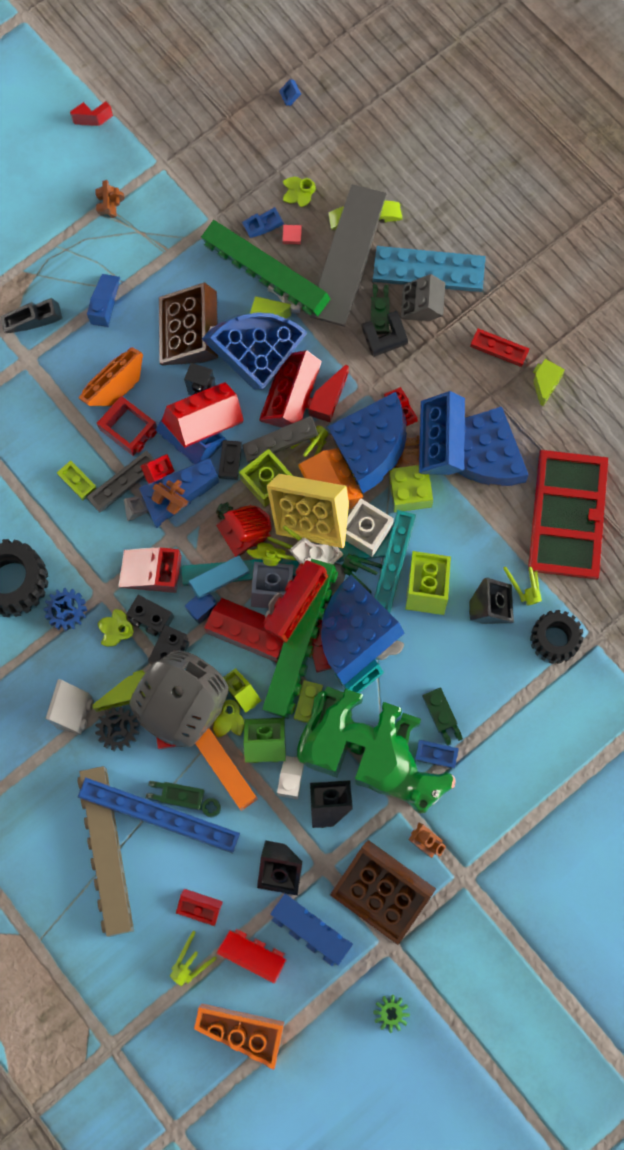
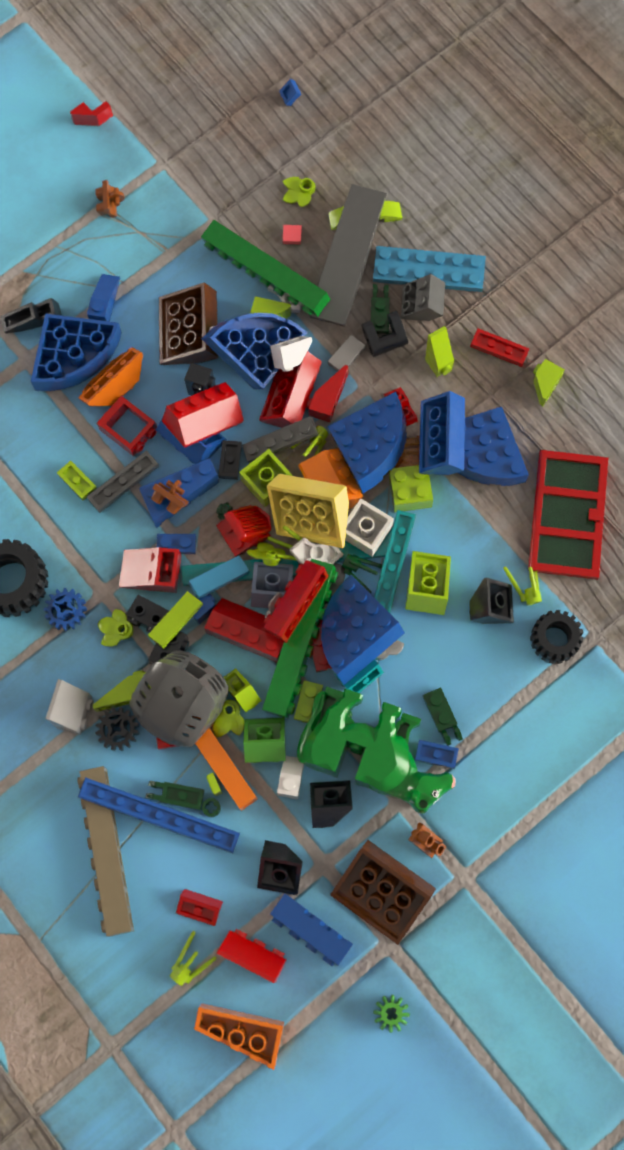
light grey slope [124,495,149,521] -> none
red slope [141,454,175,484] -> none
blue slope [242,207,284,238] -> none
none -> blue brick [30,314,122,391]
none -> lime tile [148,591,203,649]
none -> blue plate [157,534,196,554]
none -> lime tile [206,773,223,796]
none -> white slope [270,336,312,372]
none -> light grey tile [328,335,366,371]
none -> lime slope [425,326,454,377]

